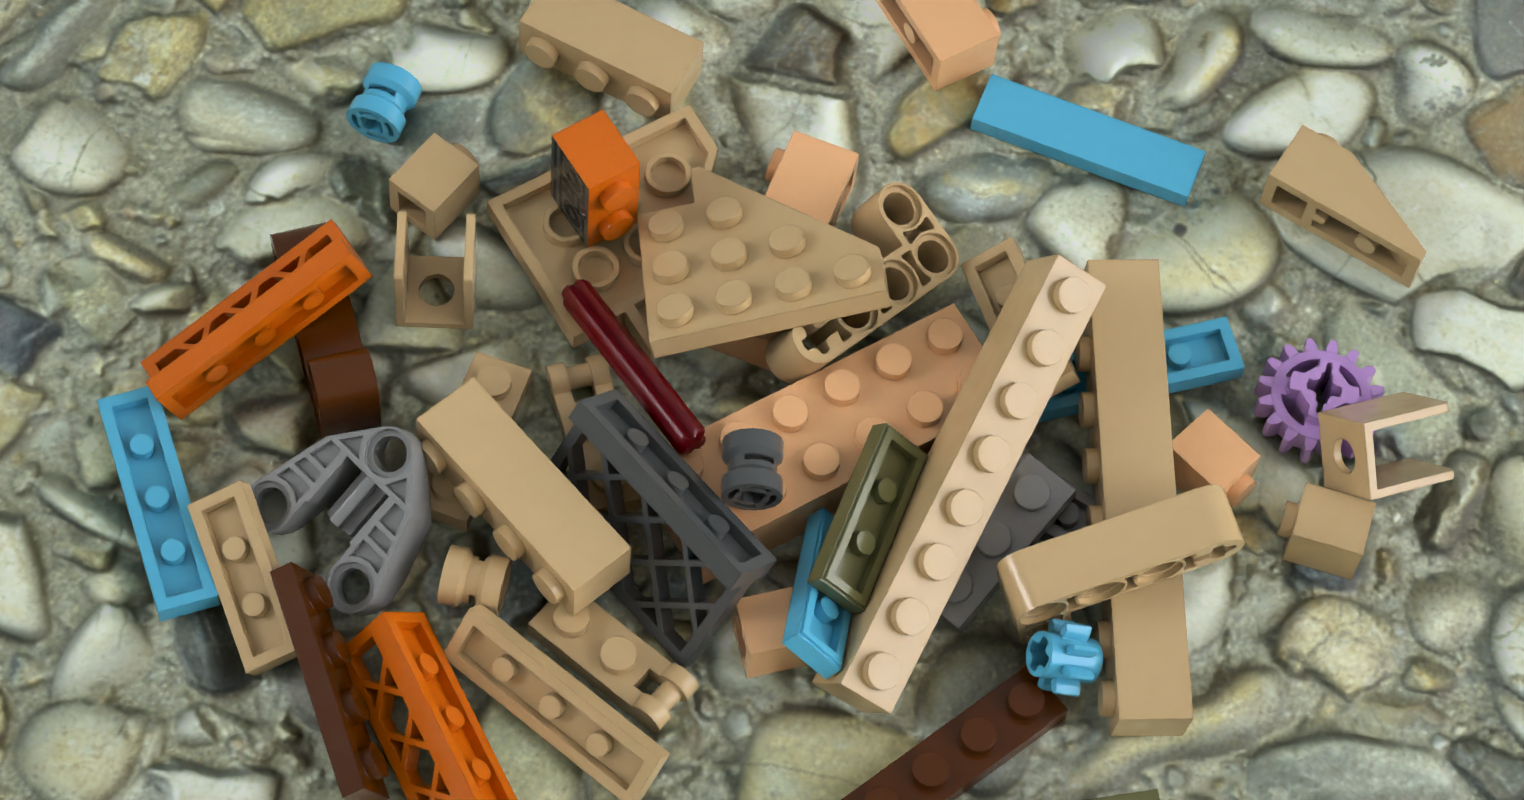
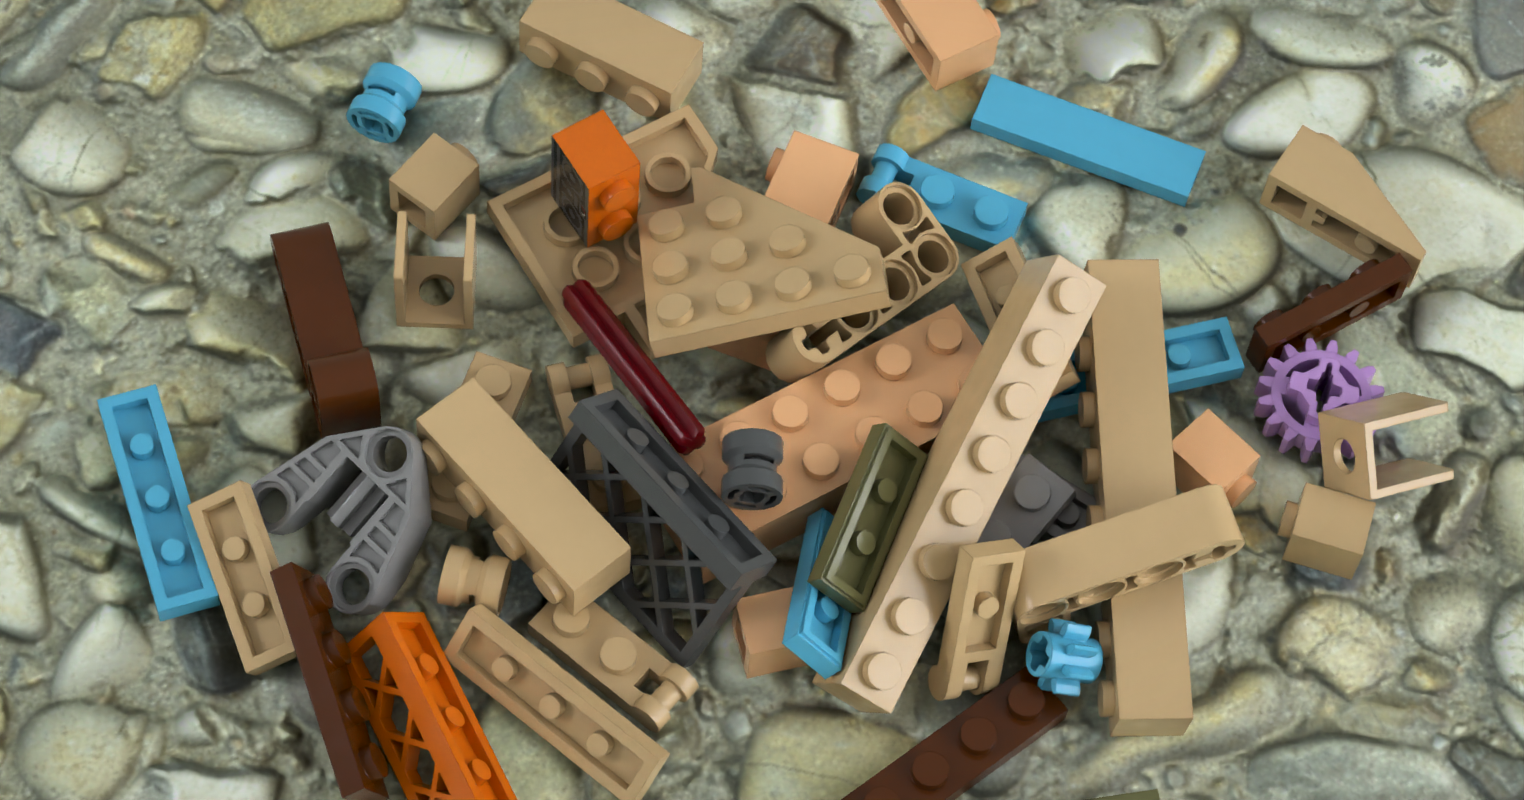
orange fence [140,219,373,420] -> none
none -> medium azure plate [856,143,1028,252]
none -> tan plate [928,538,1026,701]
none -> reddish brown plate [1245,253,1413,374]

